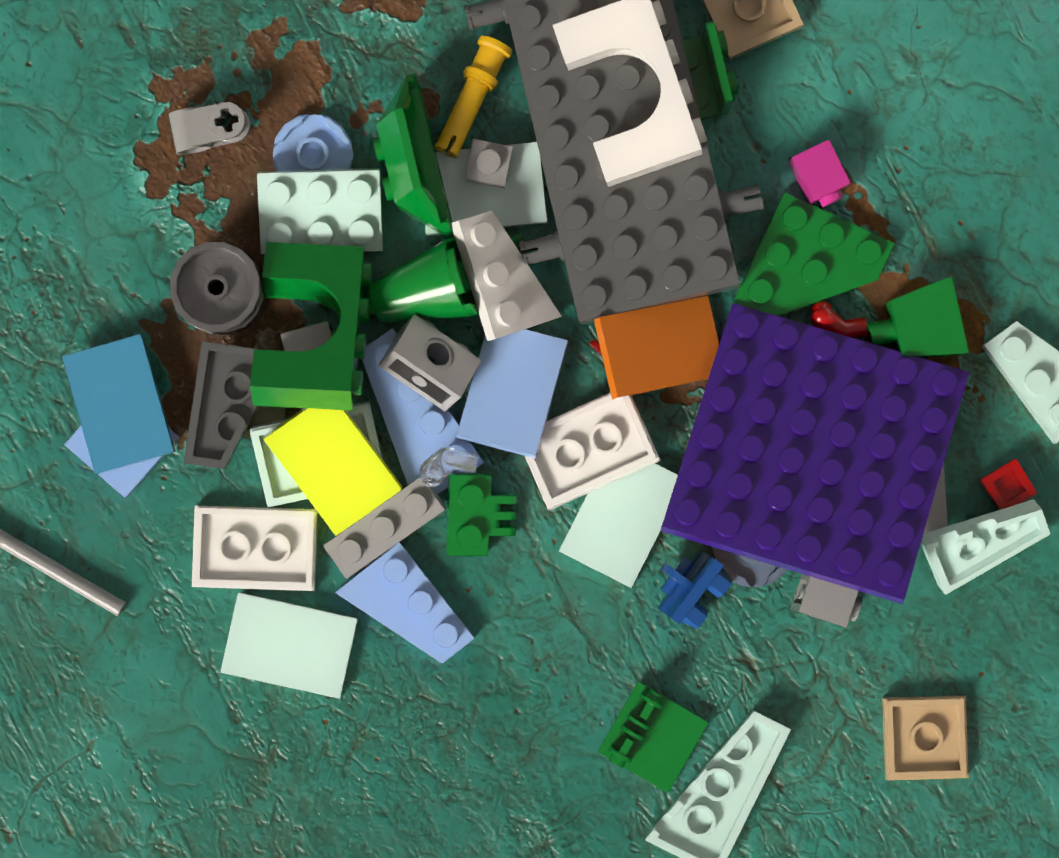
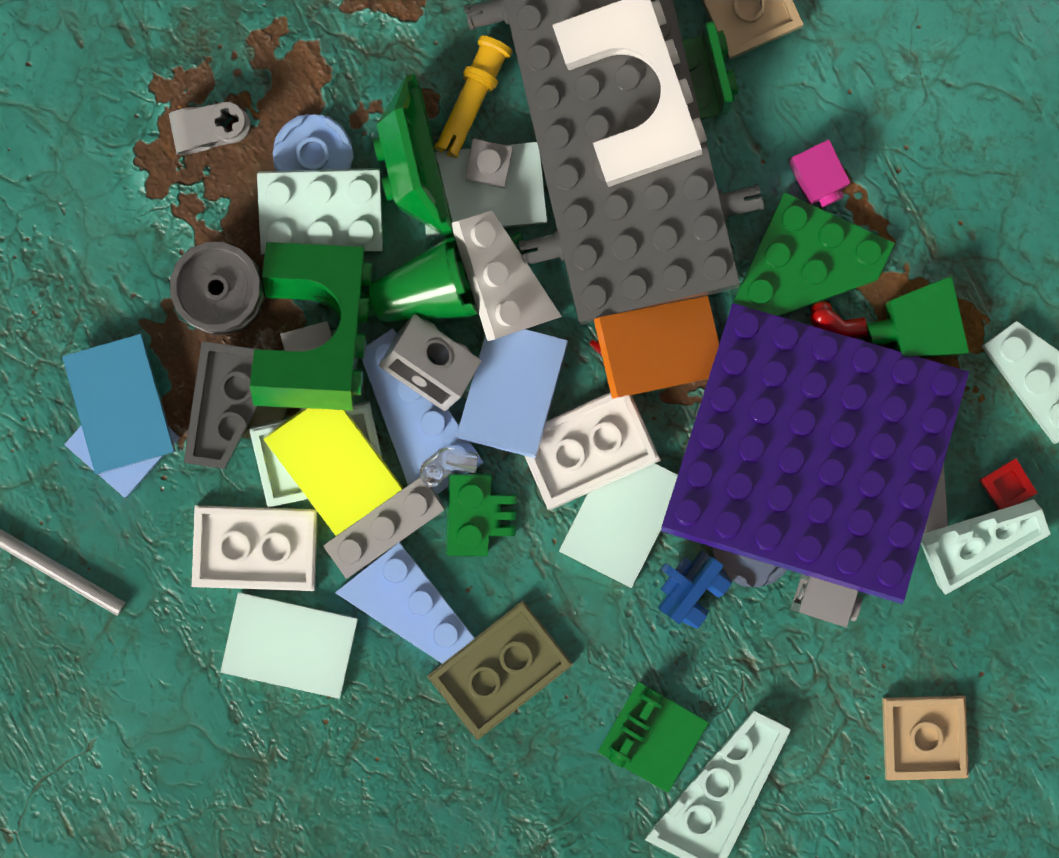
none -> olive tile [427,600,573,740]

